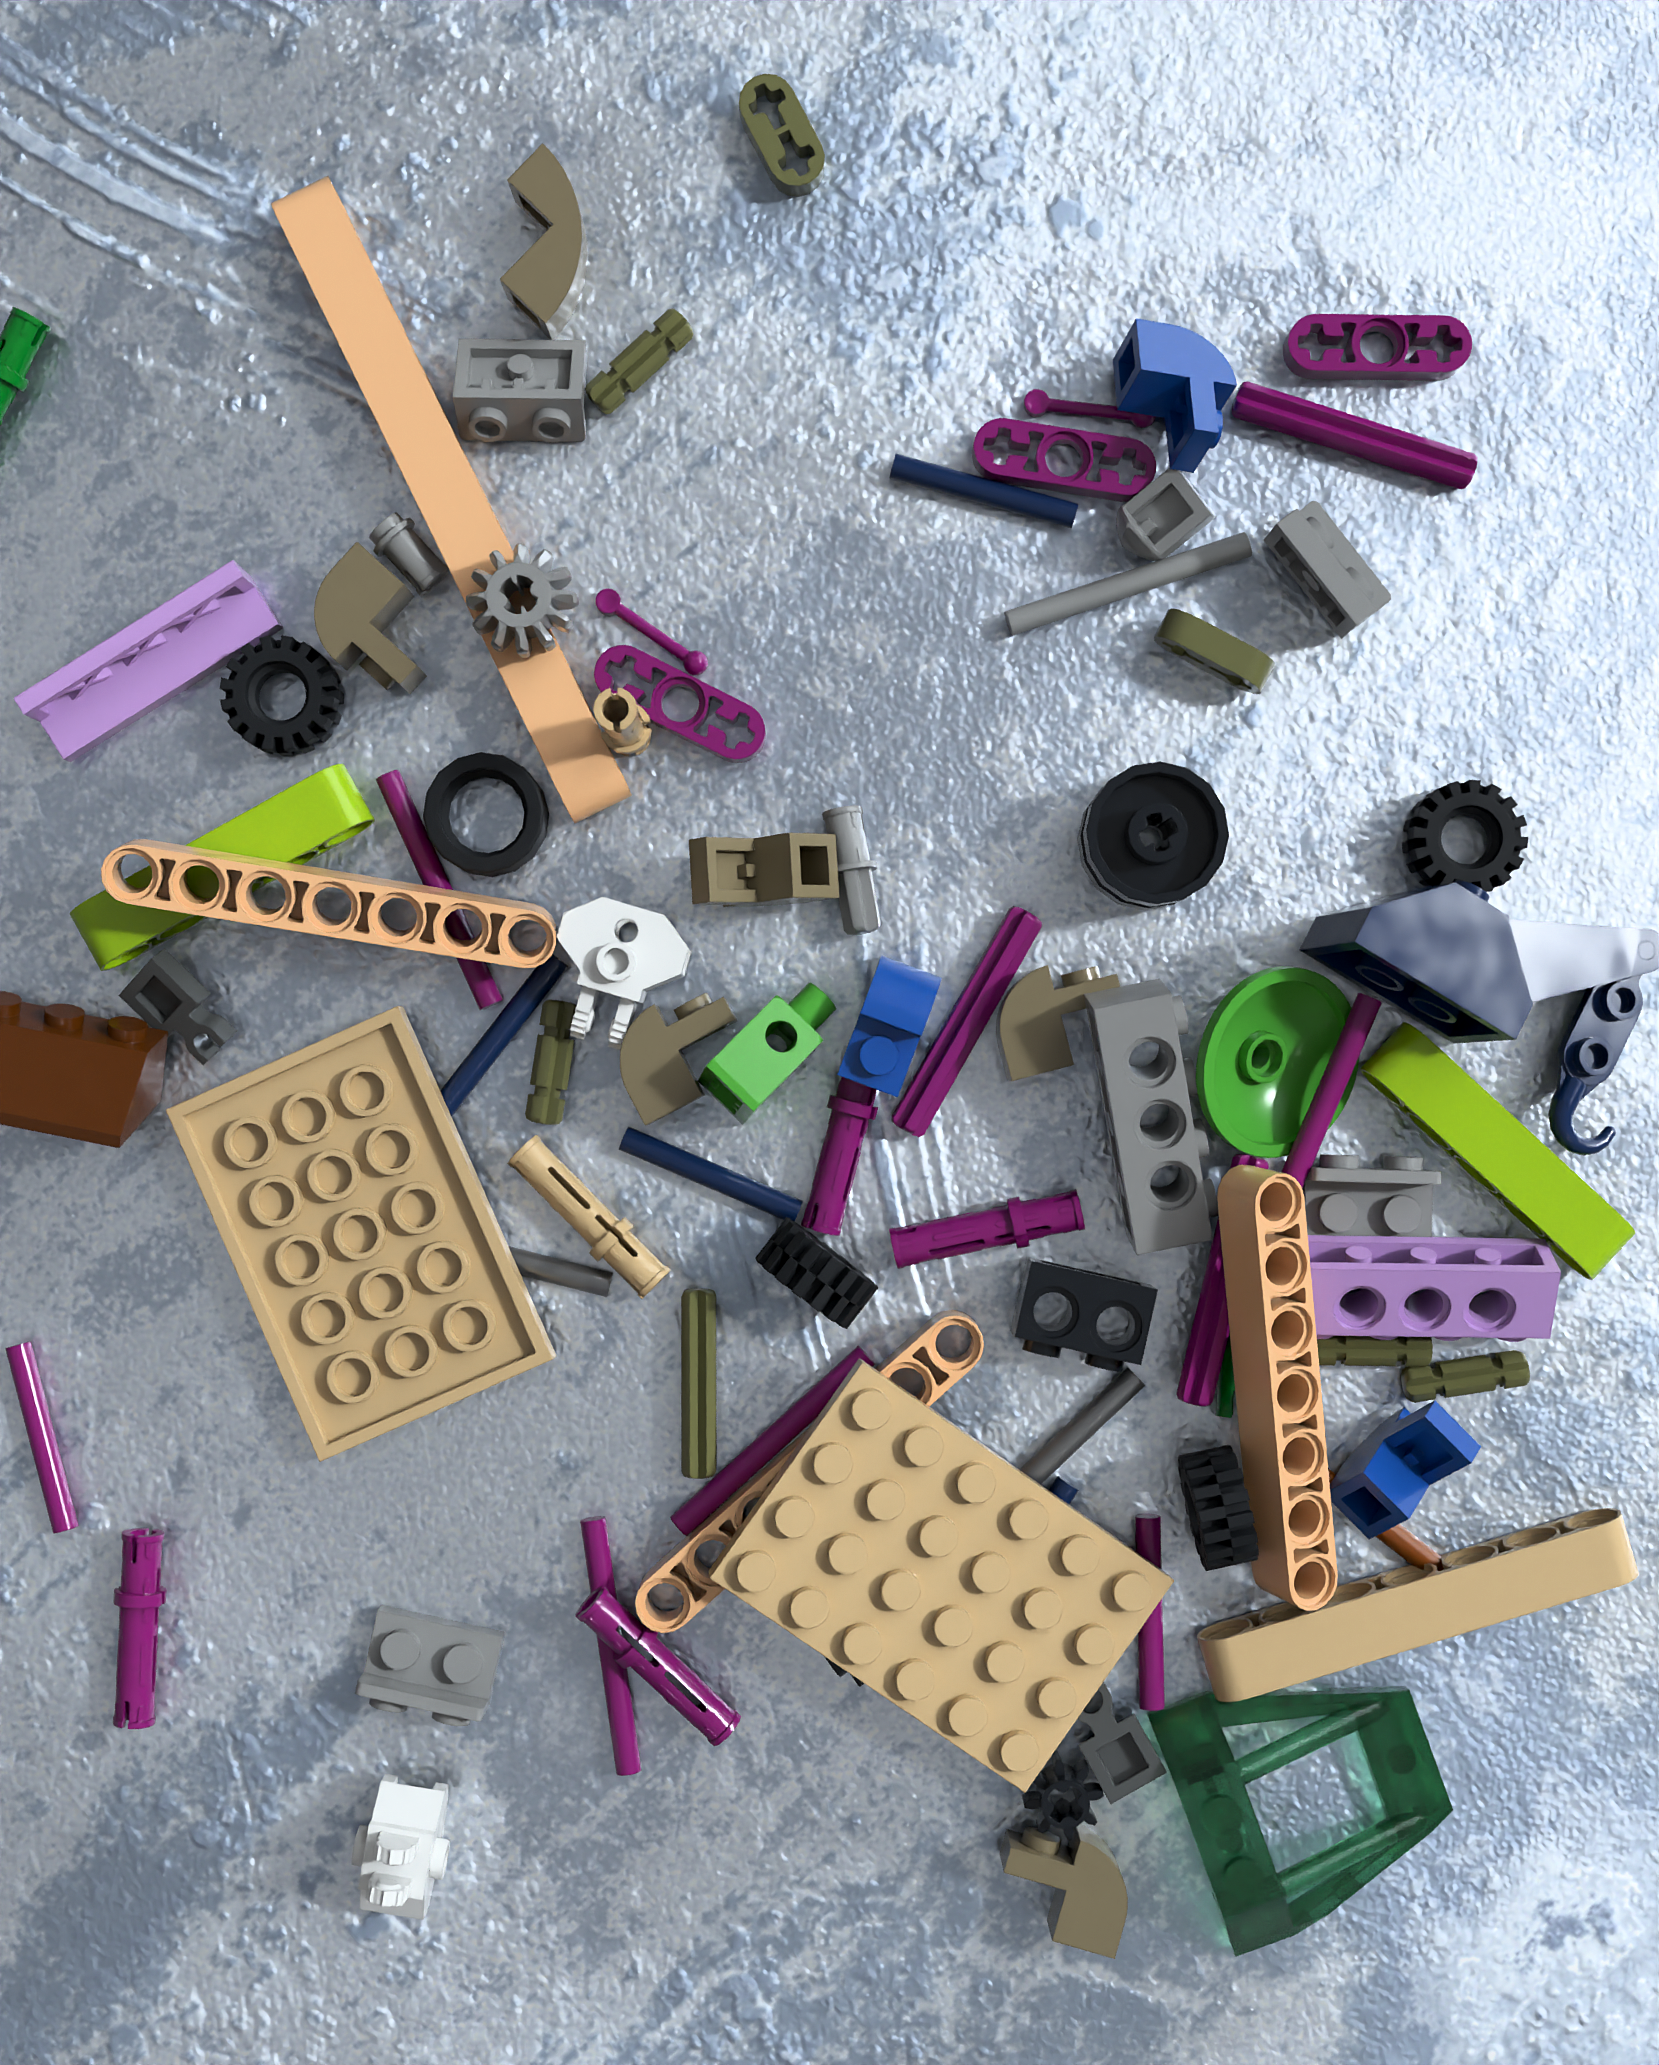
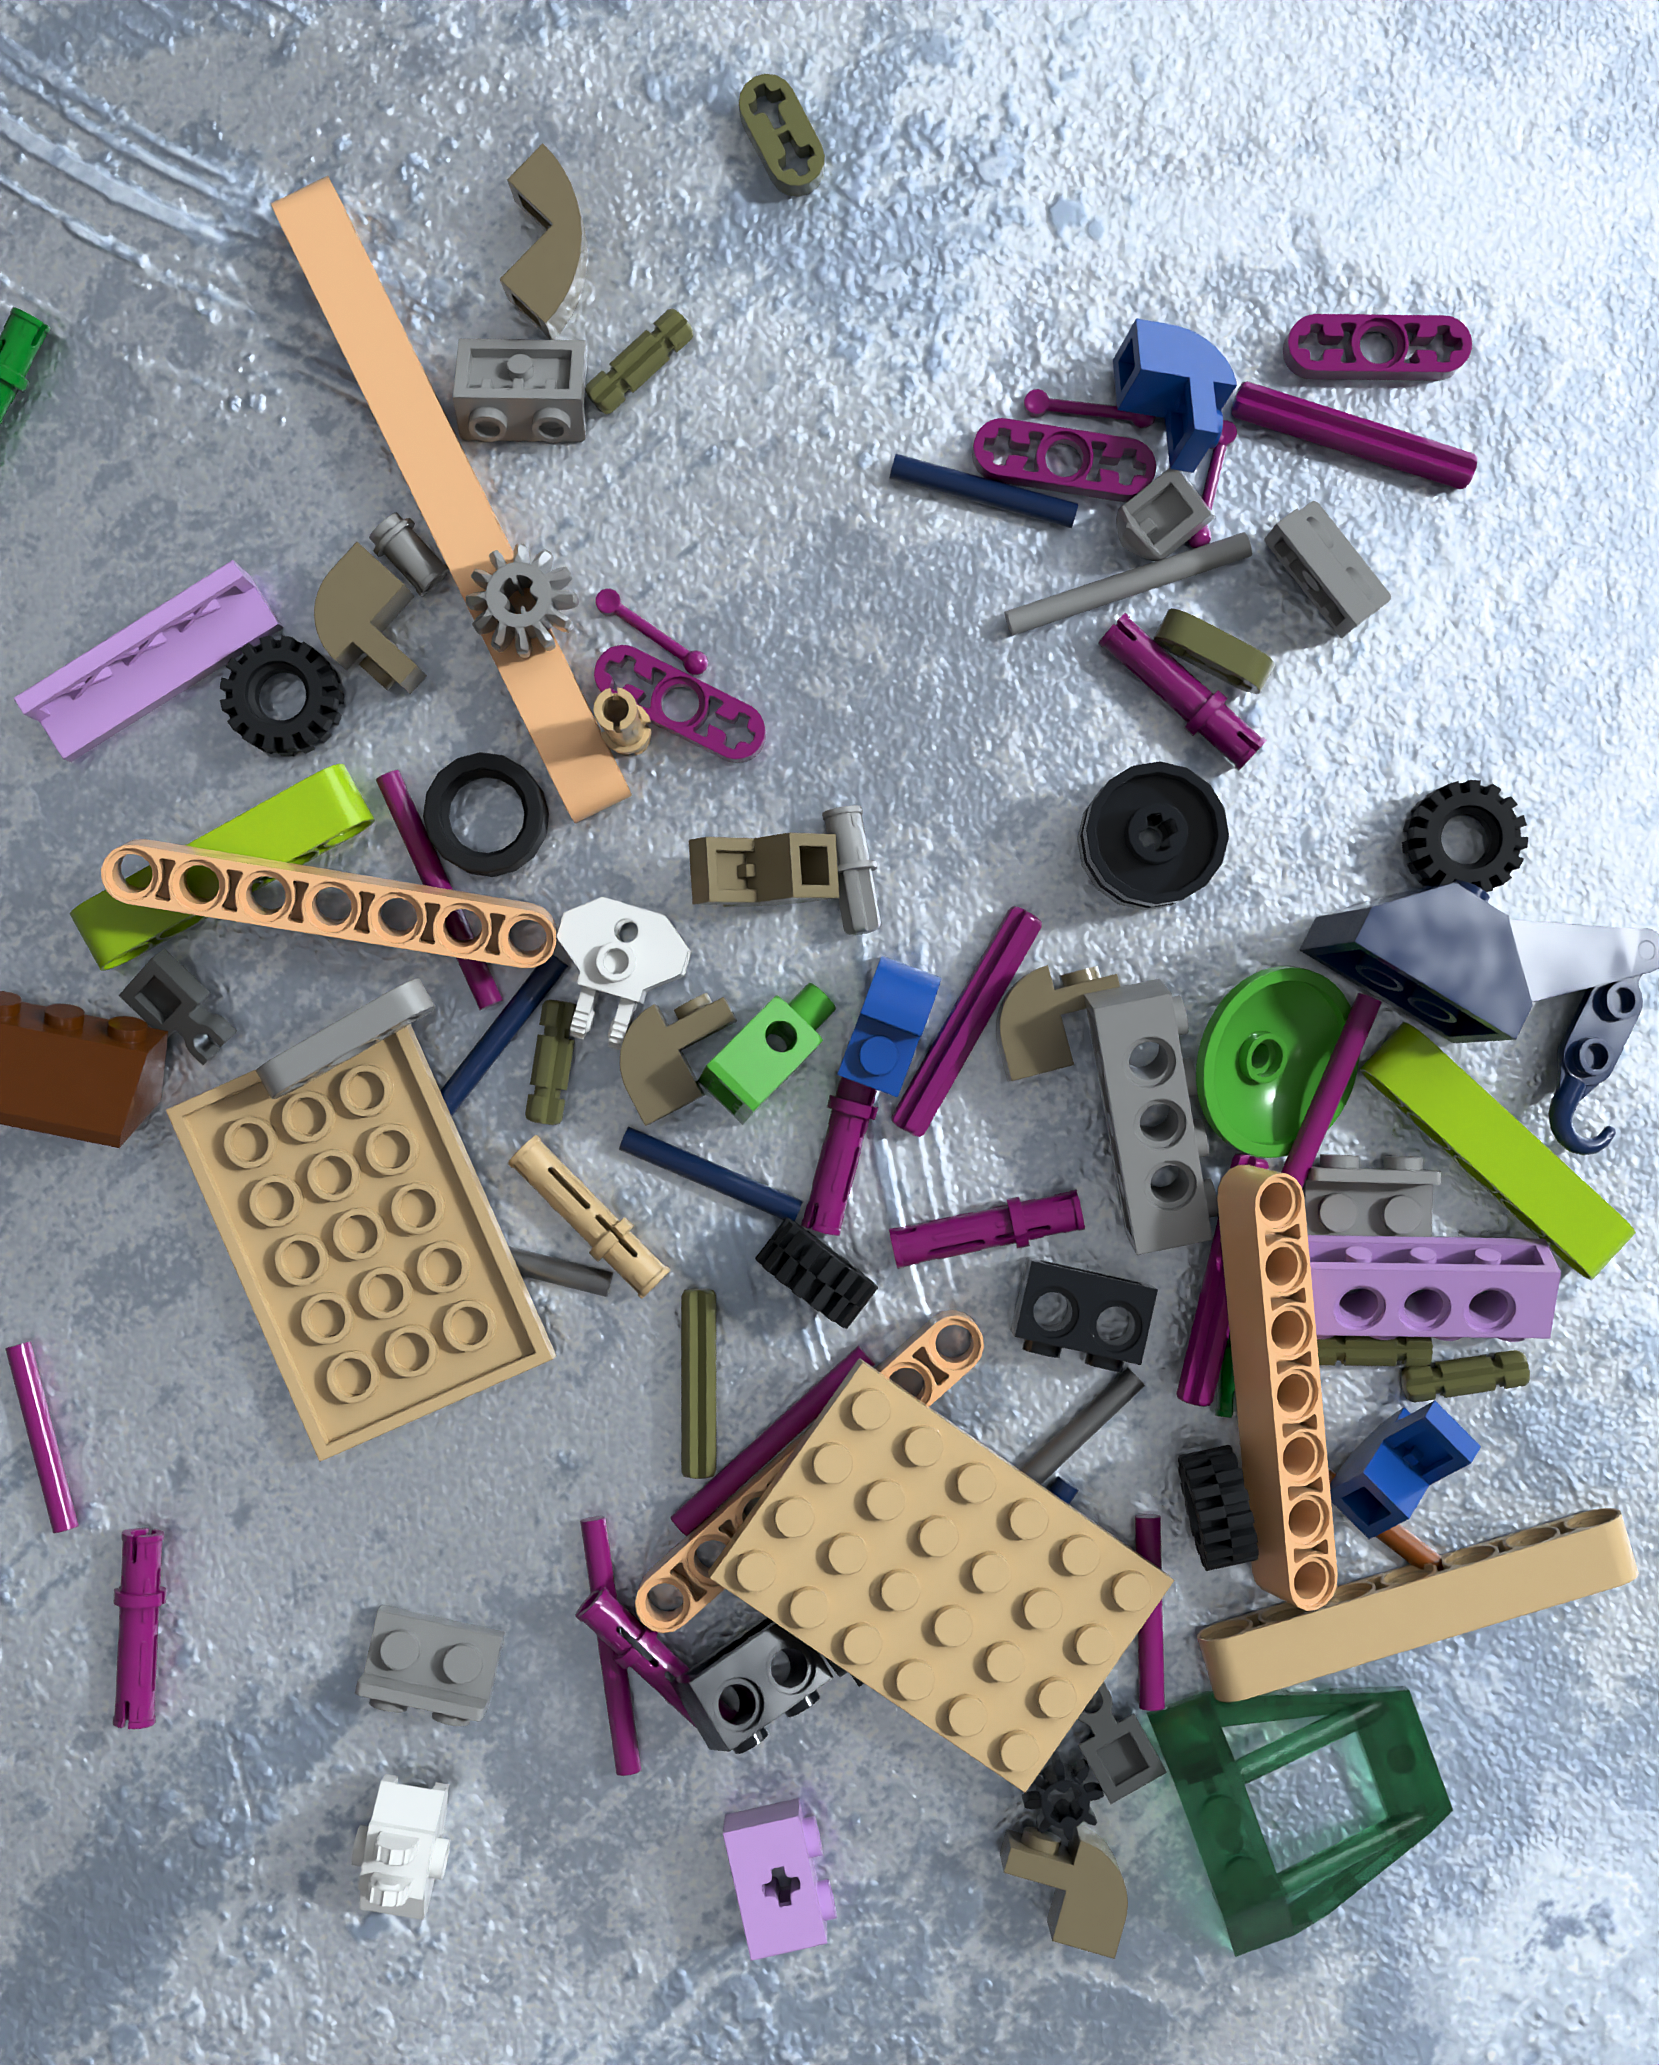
none -> light grey beam [256,978,435,1099]
none -> black brick [670,1616,834,1754]
none -> lavender brick [723,1798,837,1961]
none -> magenta pin [1098,613,1267,771]
none -> magenta hinge [1187,420,1237,548]

